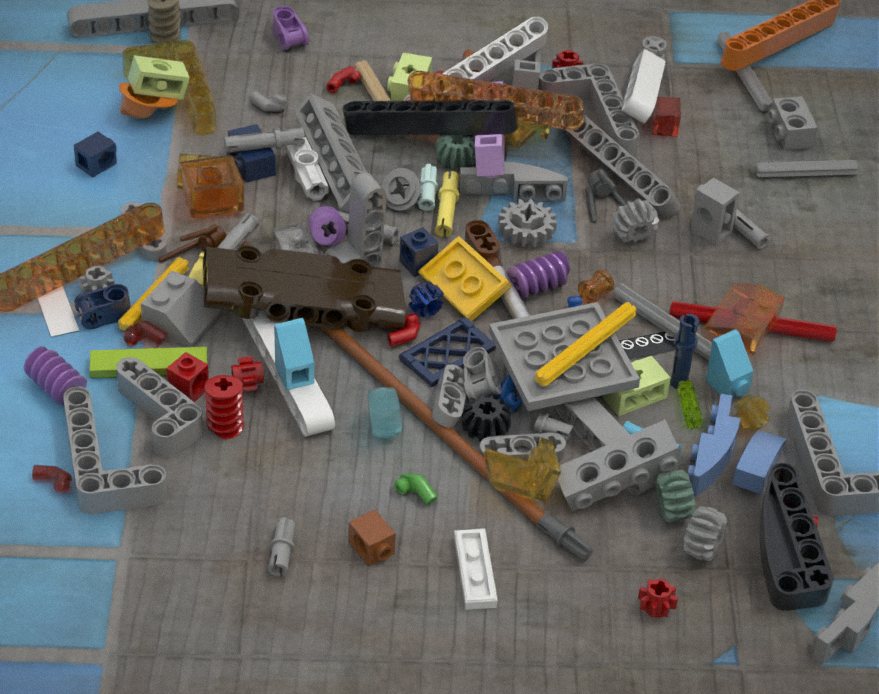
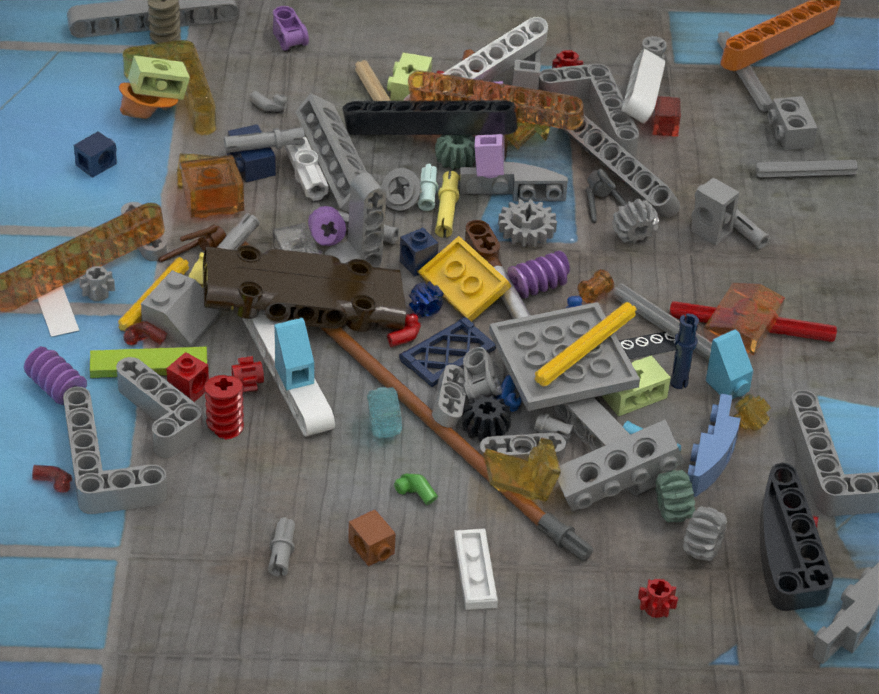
dark blue piece [74,284,131,329] -> none
red arm [326,66,361,93] -> none
clear neon green axle [678,380,703,428] -> none
medium blue slope [733,430,787,494] -> none

